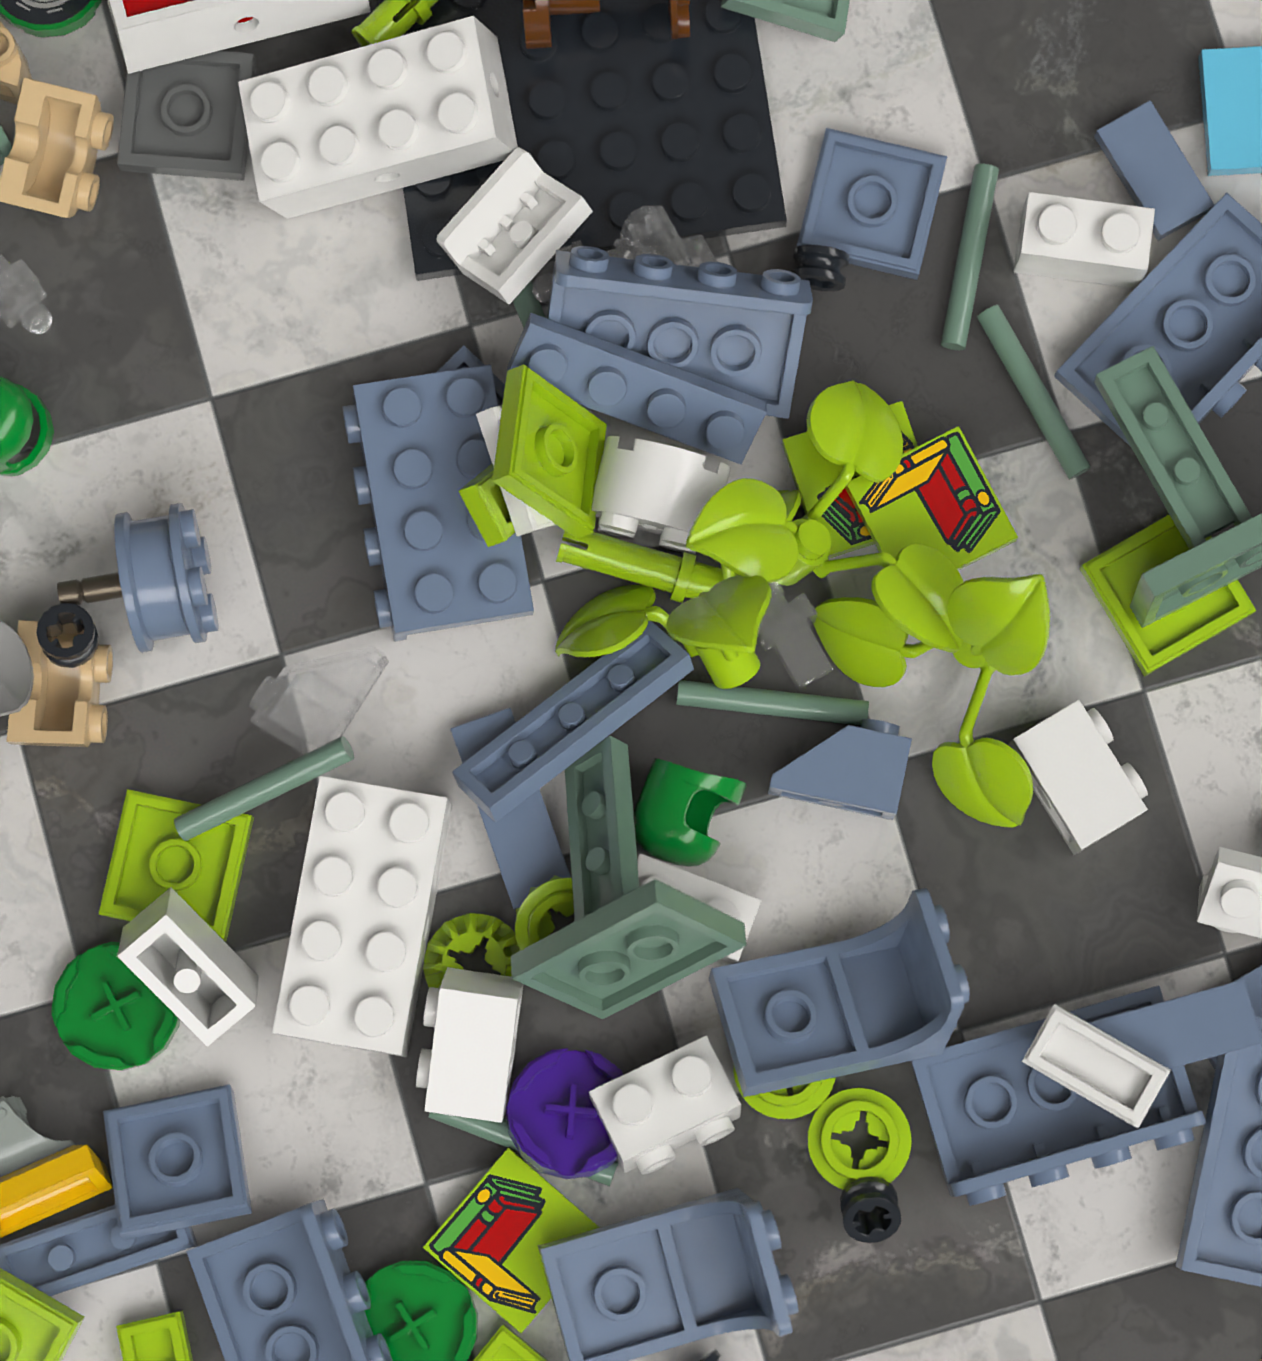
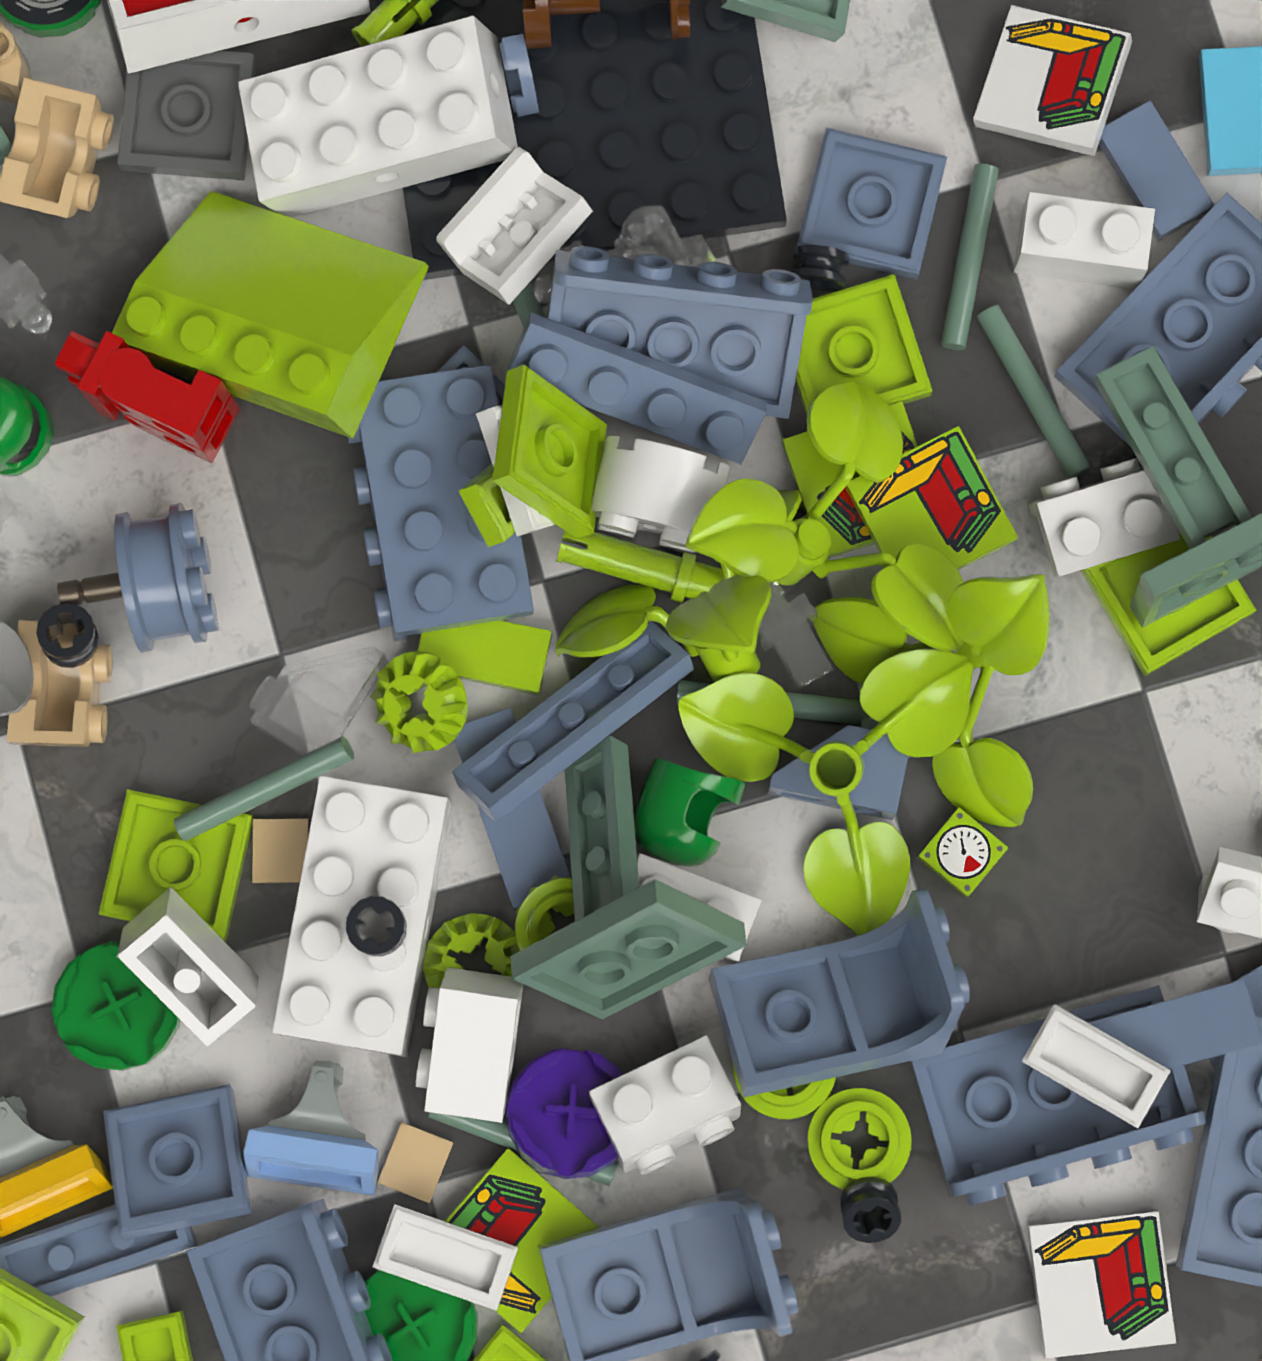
white brick [1008,700,1148,855] -> none
none -> red hips [54,331,240,463]
none -> lime slope [112,191,429,439]
none -> light blue piece [244,1060,379,1196]
none -> tan piece [252,819,308,883]
none -> black bush [346,896,407,957]
none -> lime gear [369,651,468,754]
none -> white tile [373,1204,519,1311]
none -> tan piece [377,1122,453,1204]
none -> lime tile [418,620,553,695]
none -> sand blue tile [499,34,539,117]
none -> lime plant [678,649,974,936]
none -> lime tile [795,274,933,417]
none -> tile [917,807,1008,899]
none -> tile [973,5,1132,156]
none -> tile [1027,1211,1176,1358]
none -> white bracket [1028,458,1180,577]

